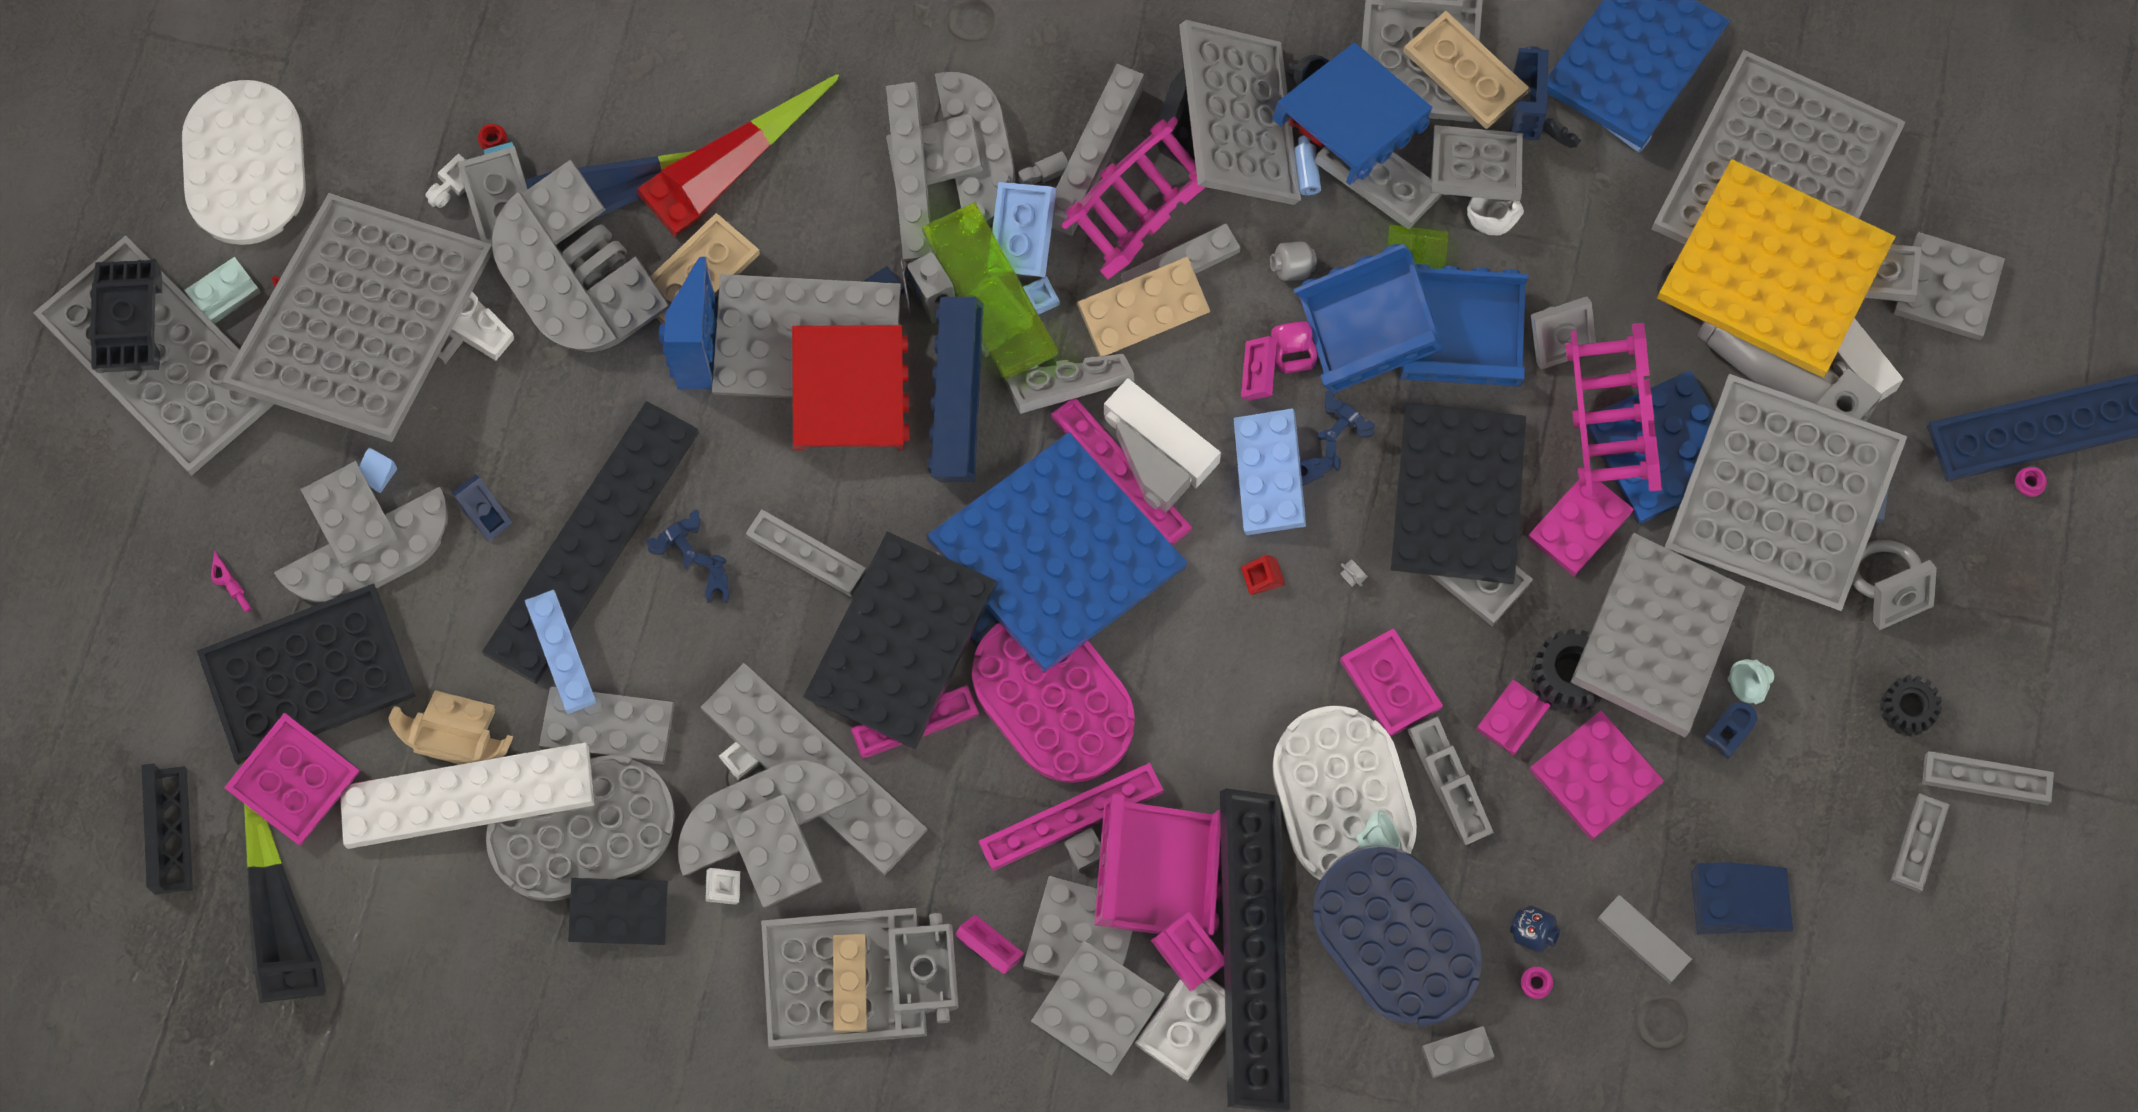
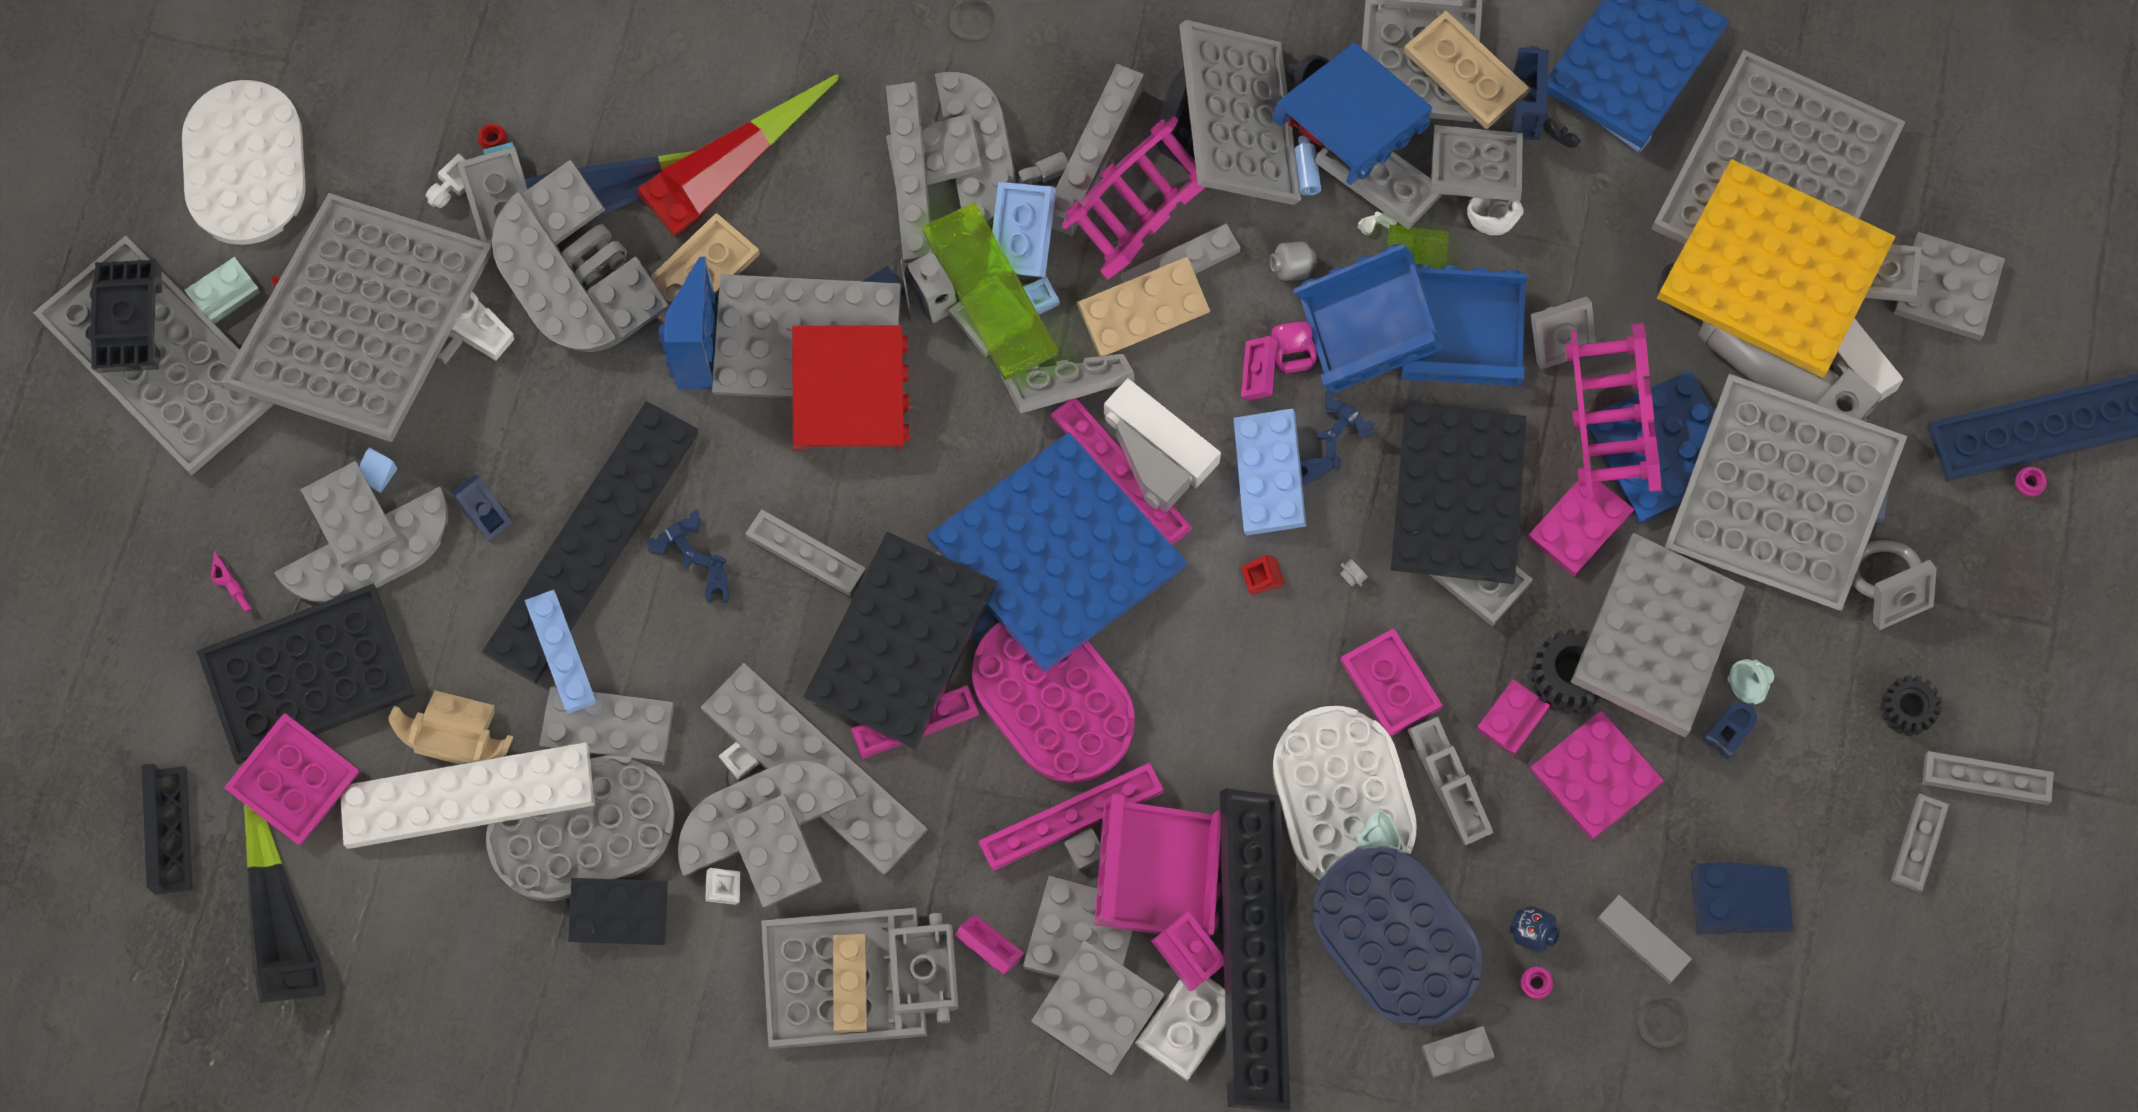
dark blue brick [928,297,984,482] -> none
none -> white piece [1357,211,1397,236]

